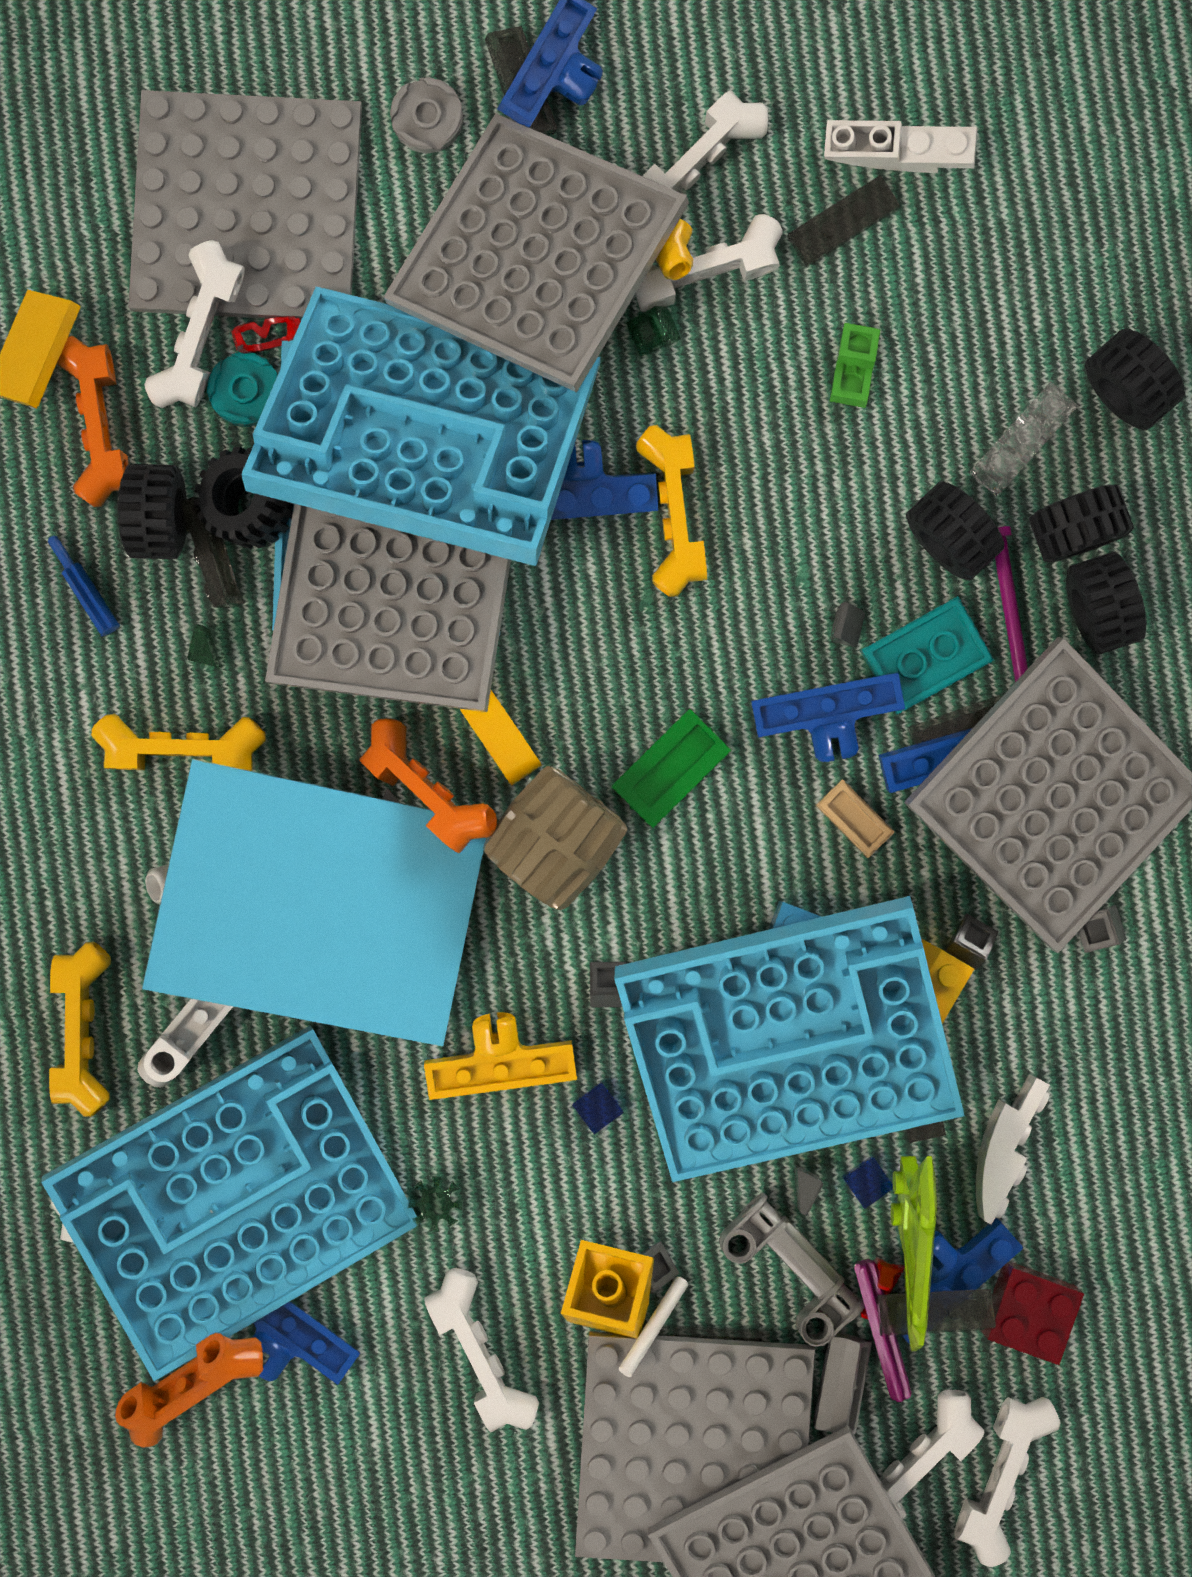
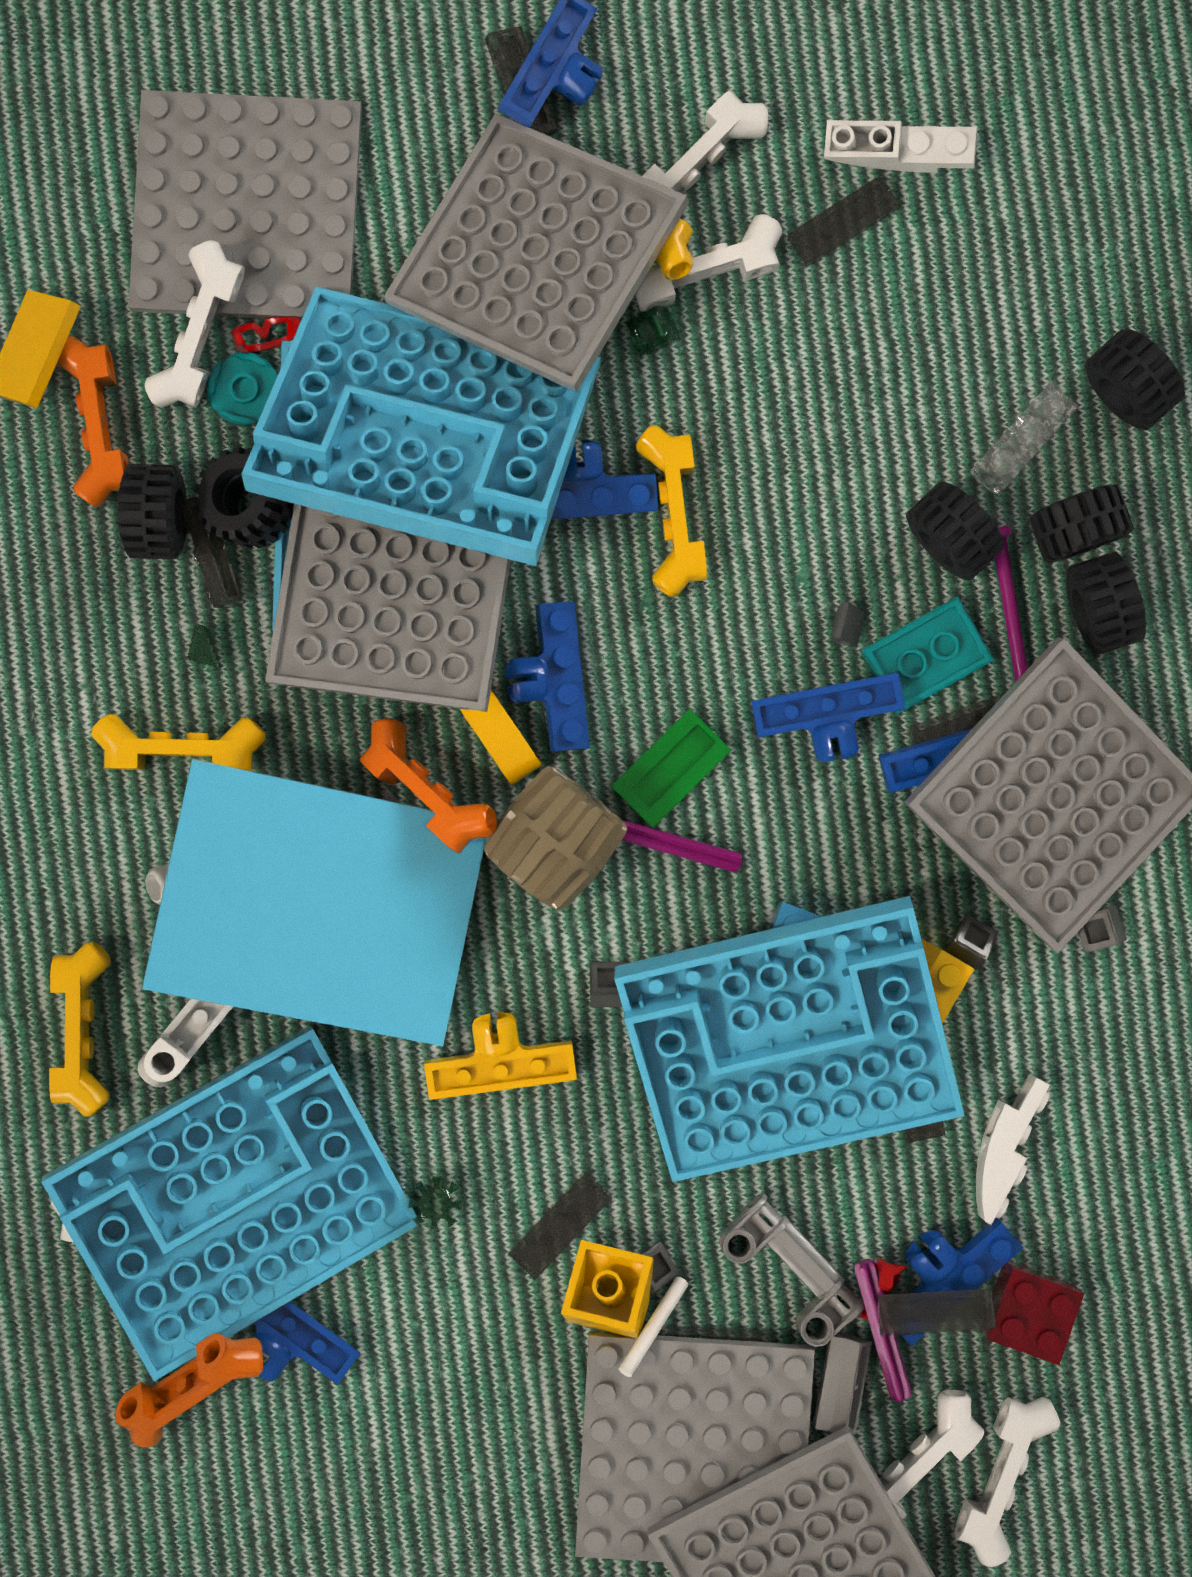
blue axle [48,536,120,637] -> none
light grey tile [390,77,464,154] -> none
white plate [424,1268,539,1432] -> none
clear blue tile [572,1081,624,1135] -> none
dark grey slope [794,1164,823,1216] -> none
tan tile [815,779,894,858] -> none
bright green slope [829,322,881,408] -> none
clear blue tile [842,1156,893,1209] -> none
lime plate [891,1156,937,1351] -> none
none -> blue plate [505,602,590,752]
none -> clear smoke plate [508,1171,612,1280]
none -> magenta axle [622,820,742,872]

